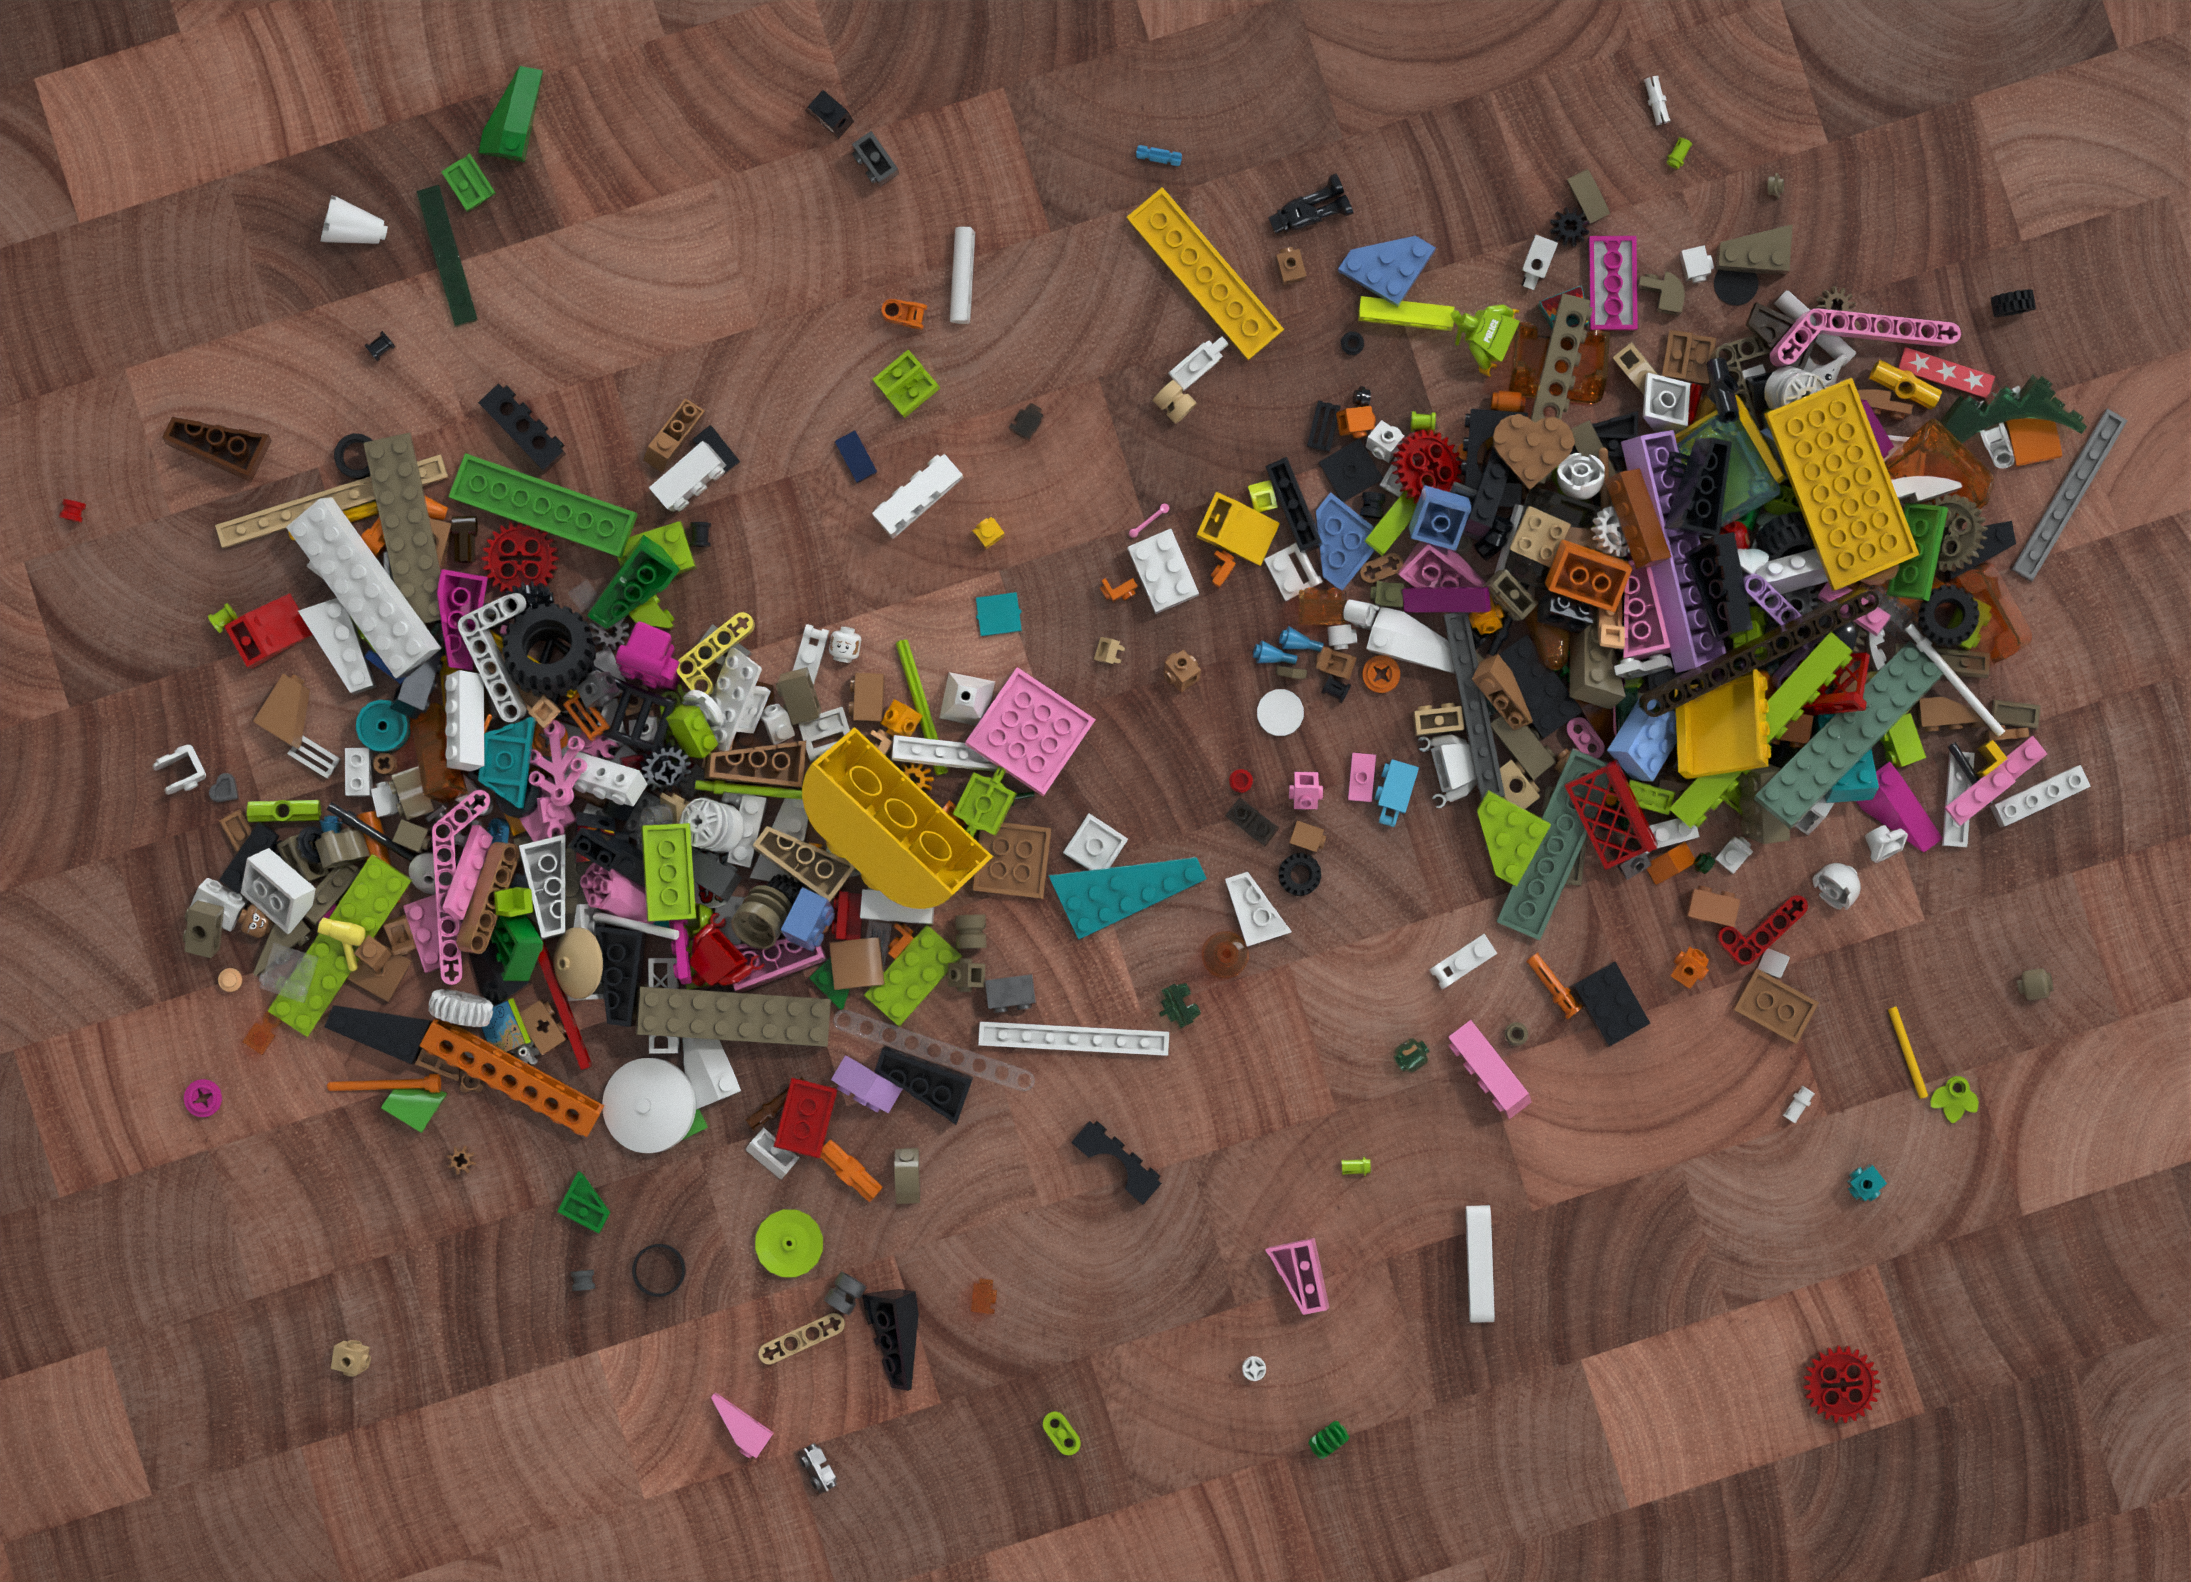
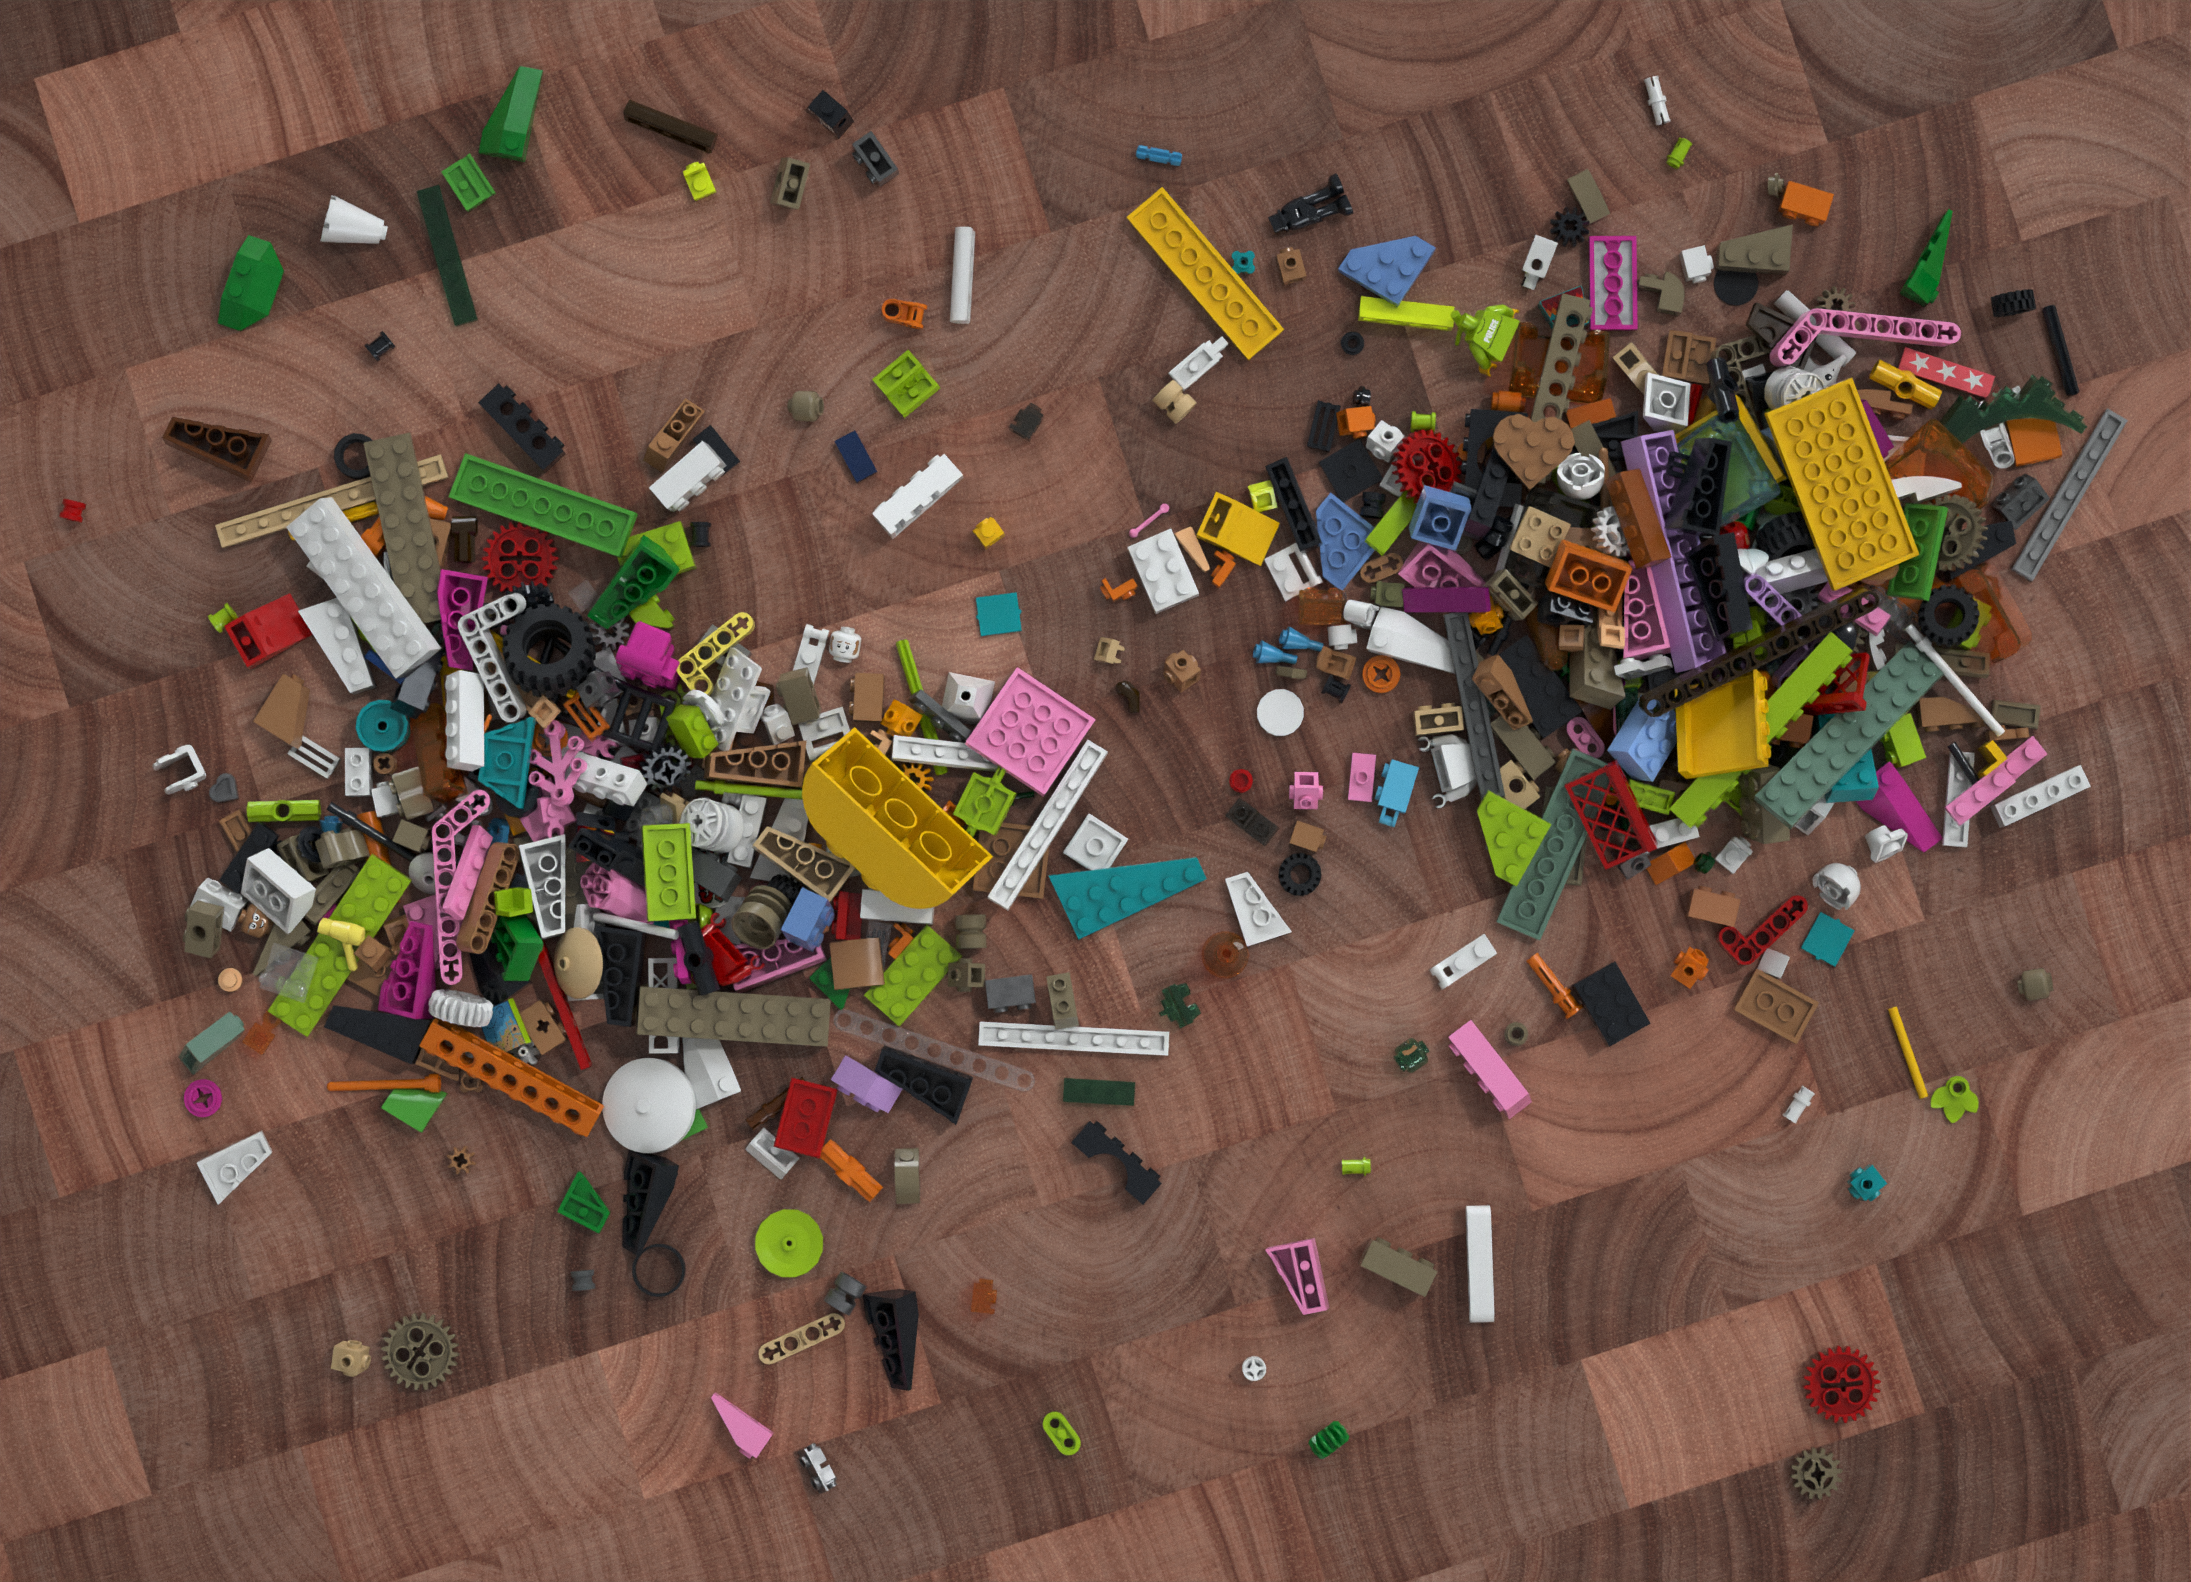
none -> sand green slope [178,1012,245,1075]
none -> white wing [197,1130,272,1205]
none -> green wedge [218,235,284,331]
none -> dark pink wedge [378,921,436,1019]
none -> dark tan gear [381,1313,460,1390]
none -> black wedge [622,1149,679,1255]
none -> dark brown brick [623,100,718,154]
none -> black piece [677,921,720,996]
none -> neon yellow bracket [683,162,716,201]
none -> dark tan brick [770,157,810,210]
none -> dark tan head [787,391,824,422]
none -> dark grey plate [908,689,972,743]
none -> white plate [988,739,1108,911]
none -> dark tan brick [1046,972,1079,1030]
none -> clear green tile [1063,1078,1135,1106]
none -> dark brown arm [1115,681,1140,713]
none -> light nougat slope [1174,526,1210,573]
none -> teal plate [1232,250,1255,274]
none -> dark tan brick [1358,1236,1438,1297]
none -> medium nougat tile [1559,625,1585,652]
none -> orange tile [1565,398,1616,429]
none -> orange brick [1778,181,1834,226]
none -> dark tan gear [1790,1447,1843,1500]
none -> teal piece [1801,912,1855,967]
none -> green wedge [1899,209,1953,307]
none -> dark grey bracket [1991,474,2050,530]
none -> black axle [2042,305,2079,396]

